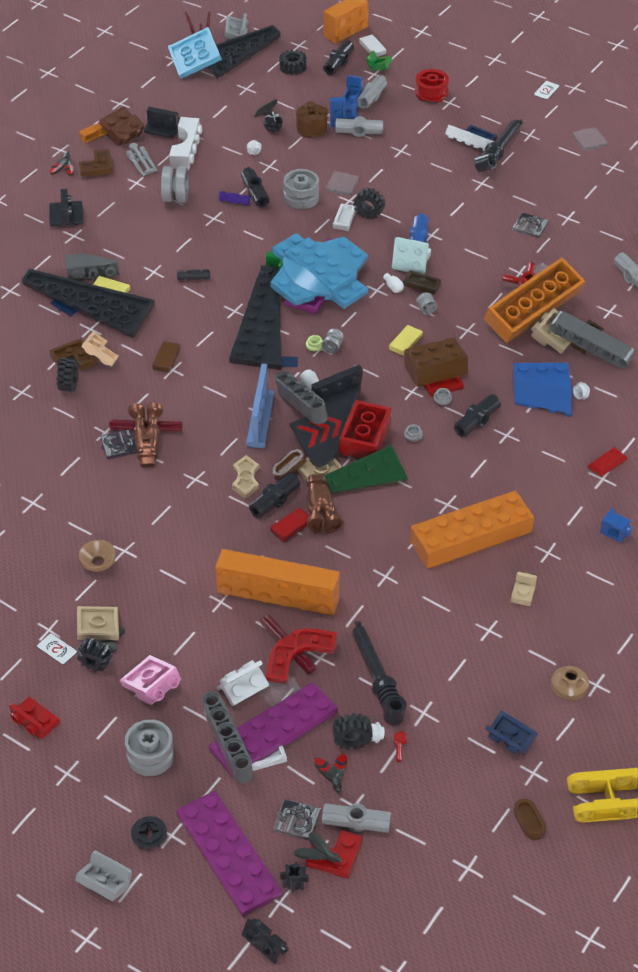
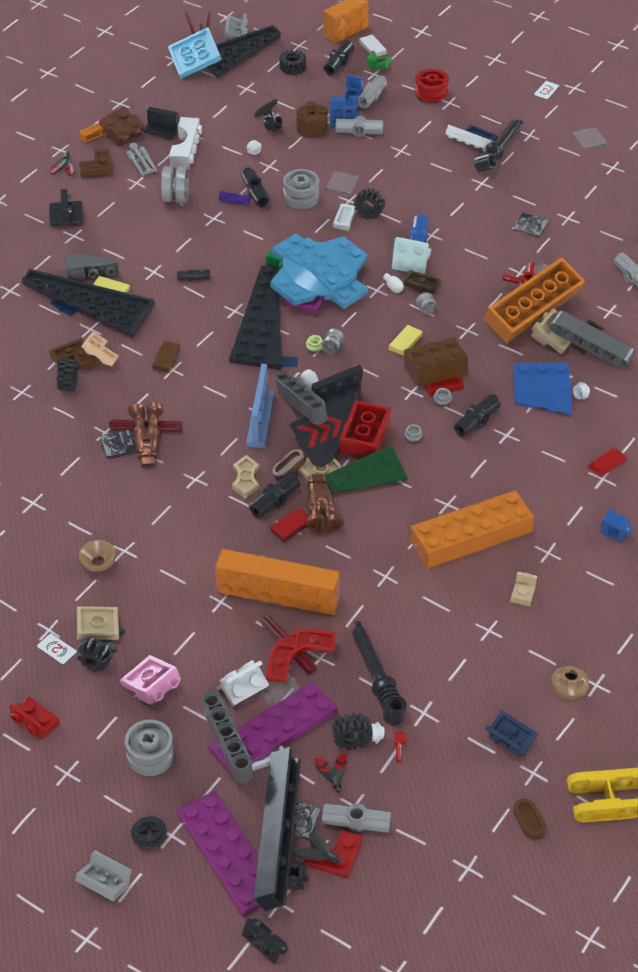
none -> black tile [254,747,301,912]

